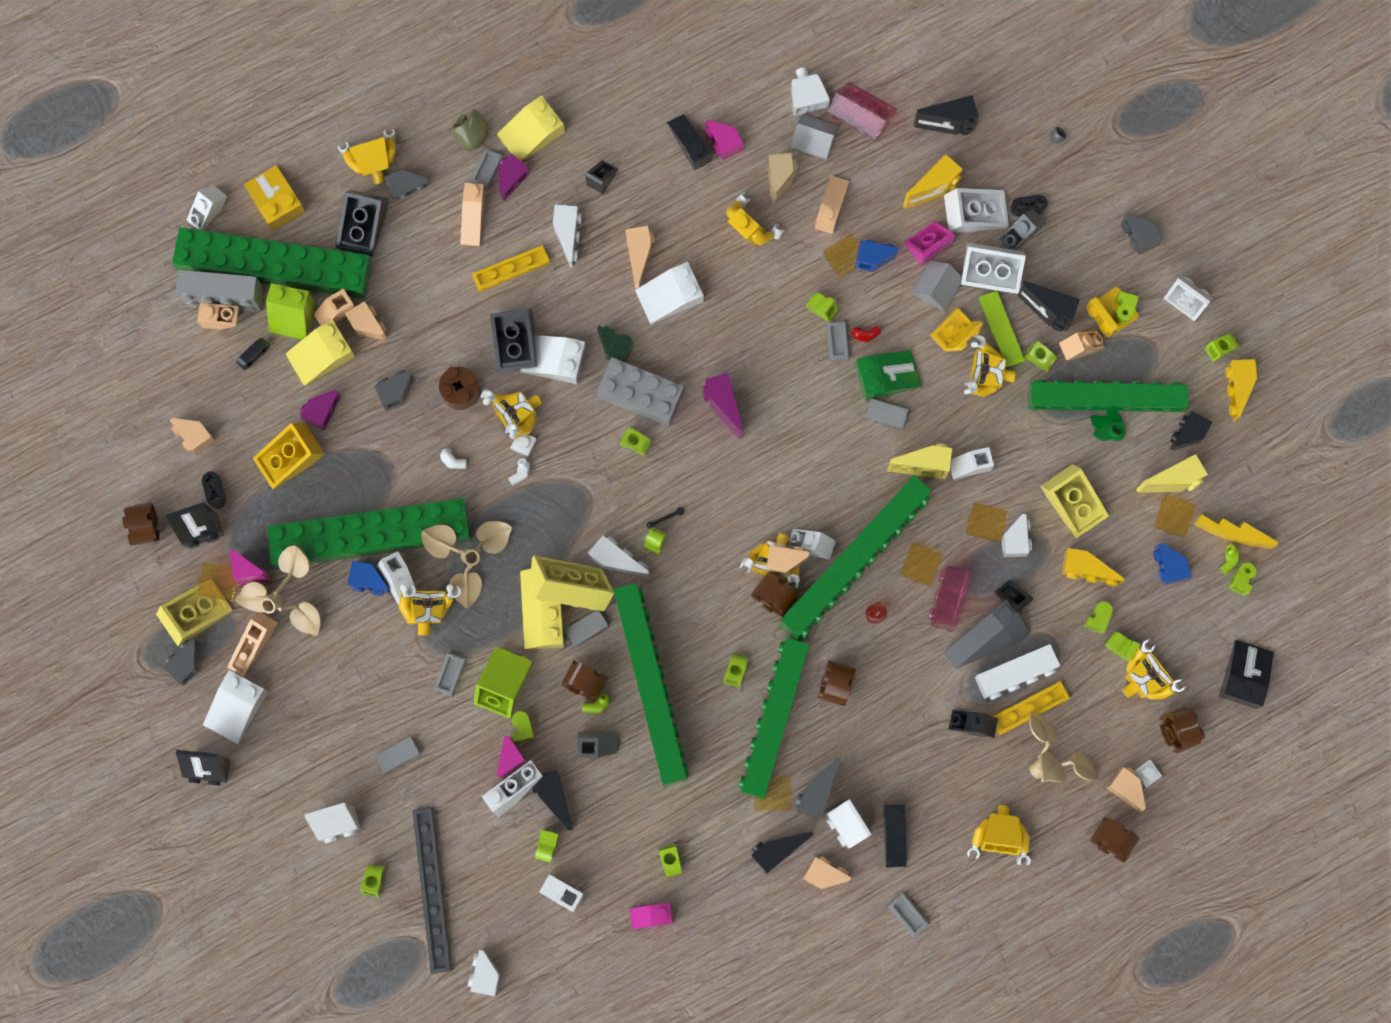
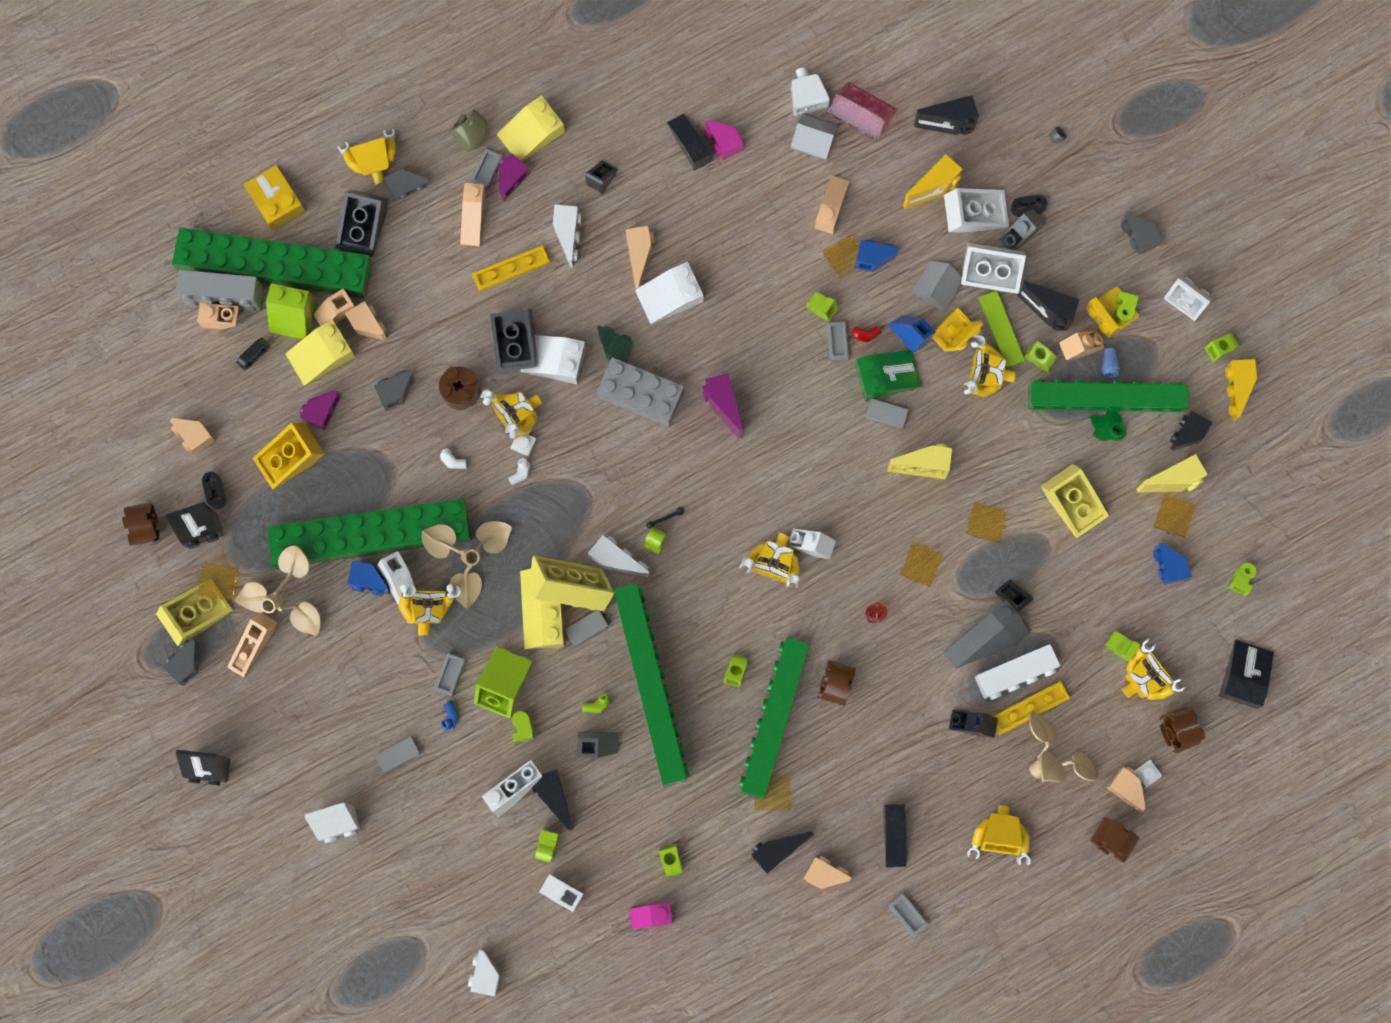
white slope [187,185,227,230] -> none
white slope [203,670,268,744] -> none
dark pink slope [230,549,272,586] -> none
lime leg [360,864,385,898] -> none
dark grey tile [412,808,452,974] -> none
dark pink slope [497,735,527,779] -> none
reddish brown brick [561,660,609,703] -> none
lime leg [618,427,652,456] -> none
yellow torso [726,192,784,247] -> none
reddish brown brick [750,572,798,618] -> none
light nougat slope [766,544,810,575] -> none
tan slope [767,153,797,205] -> none
green brick [779,475,932,641] -> none
dark grey slope [795,758,841,820] -> none
white slope [826,799,871,849] -> none
dark pink slope [904,221,955,266] -> none
clear pink slope [927,566,973,632] -> none
white slope [950,447,994,480] -> none
white slope [1001,514,1032,557] -> none
yellow slope [1062,548,1124,587] -> none
lime leg [1084,601,1113,634] -> none
yellow slope [1193,514,1279,549] -> none
lime arm [1219,544,1239,575] -> none
none -> blue arm [441,700,459,731]
none -> blue slope [888,316,936,353]
none -> medium blue cone [1101,348,1121,379]

